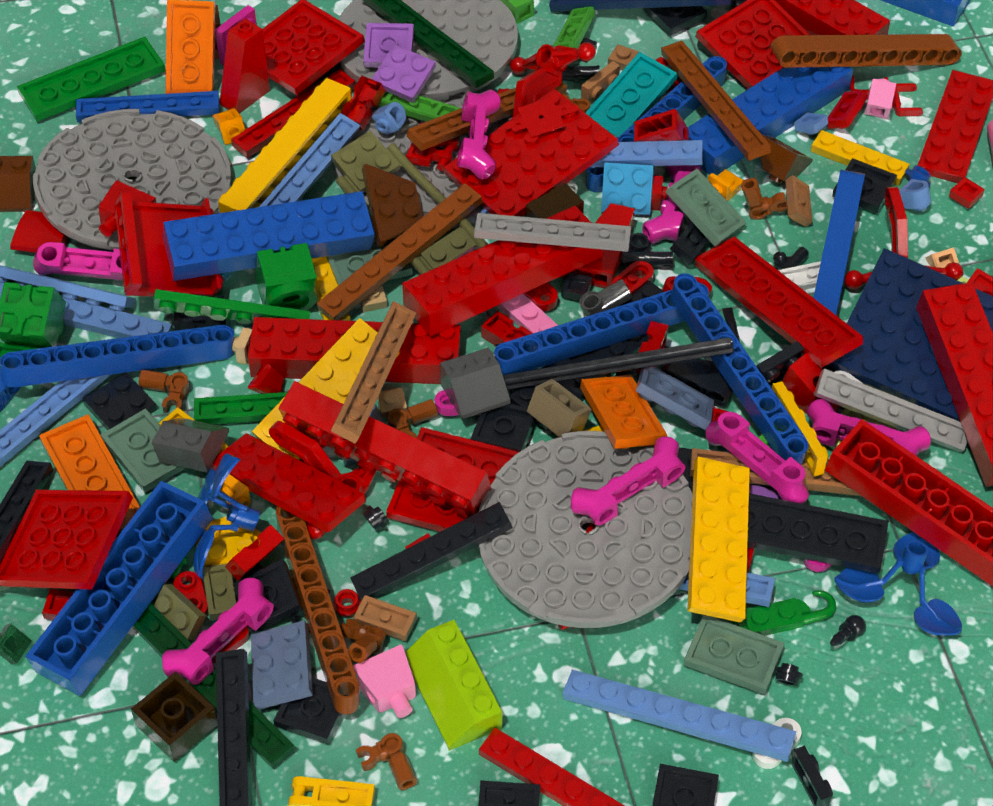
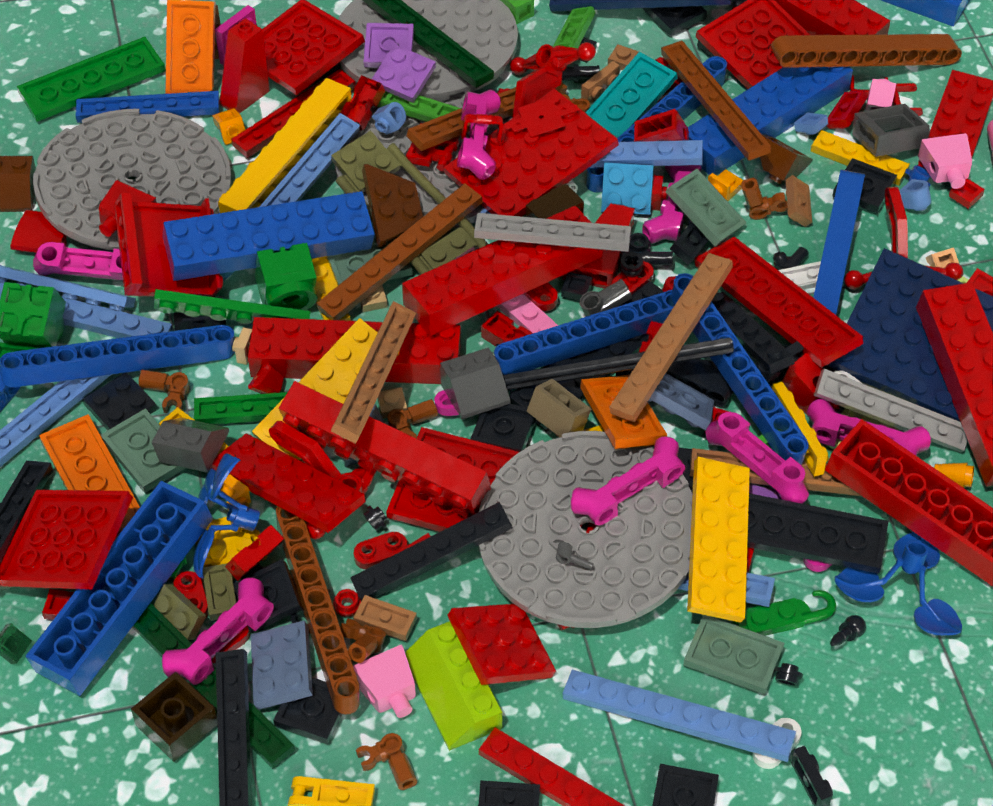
none -> red plate [354,532,407,570]
none -> red plate [447,604,556,685]
none -> red piece [461,114,503,142]
none -> dark grey hand [556,542,594,570]
none -> medium nougat plate [609,253,733,422]
none -> black bush [620,252,643,277]
none -> black plate [712,292,795,374]
none -> dark grey window [852,104,930,157]
none -> bright pink torso [918,133,972,189]
none -> light orange cone [934,463,974,488]

